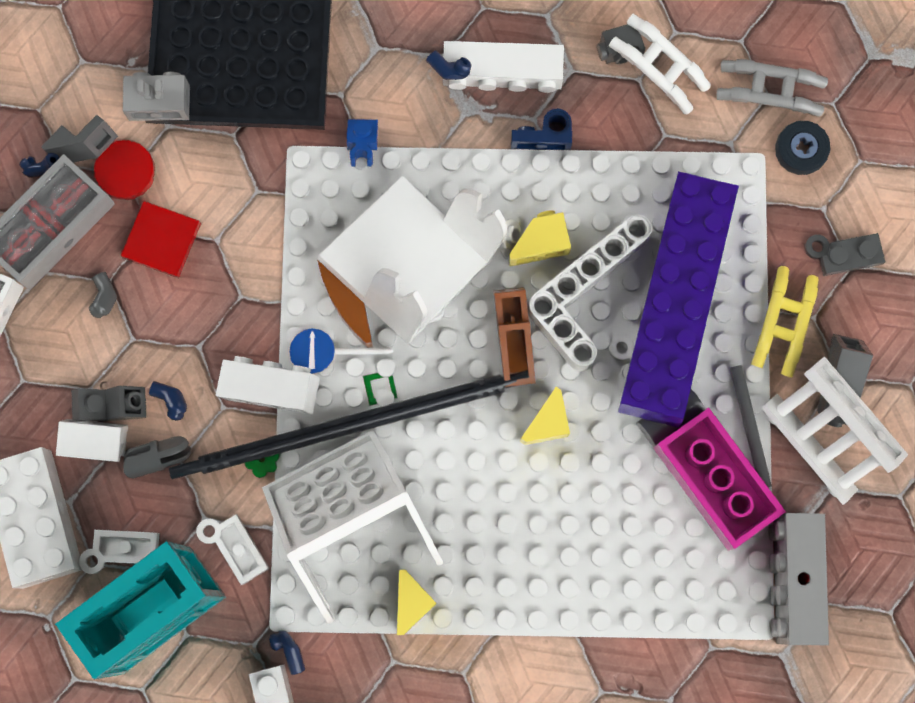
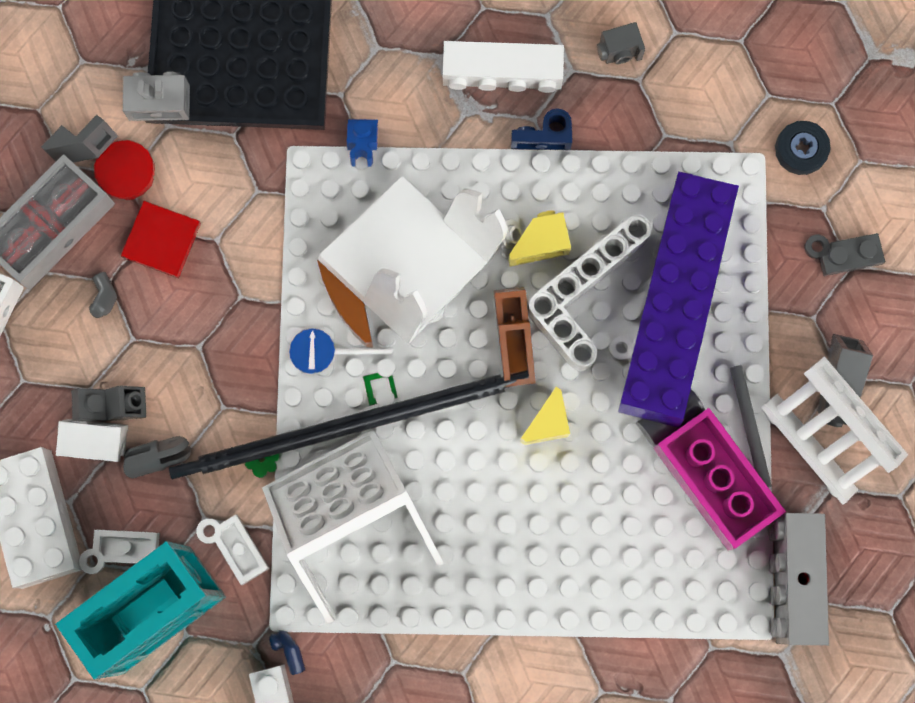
dark blue arm [19,153,59,178] -> none
dark blue arm [149,381,187,421] -> none
white brick [215,356,320,414] -> none
light yellow slope [397,570,437,635] -> none
dark blue arm [426,50,472,80] -> none
white piece [609,13,711,114] -> none
light grey piece [717,59,828,117] -> none
light yellow piece [751,266,819,378] -> none

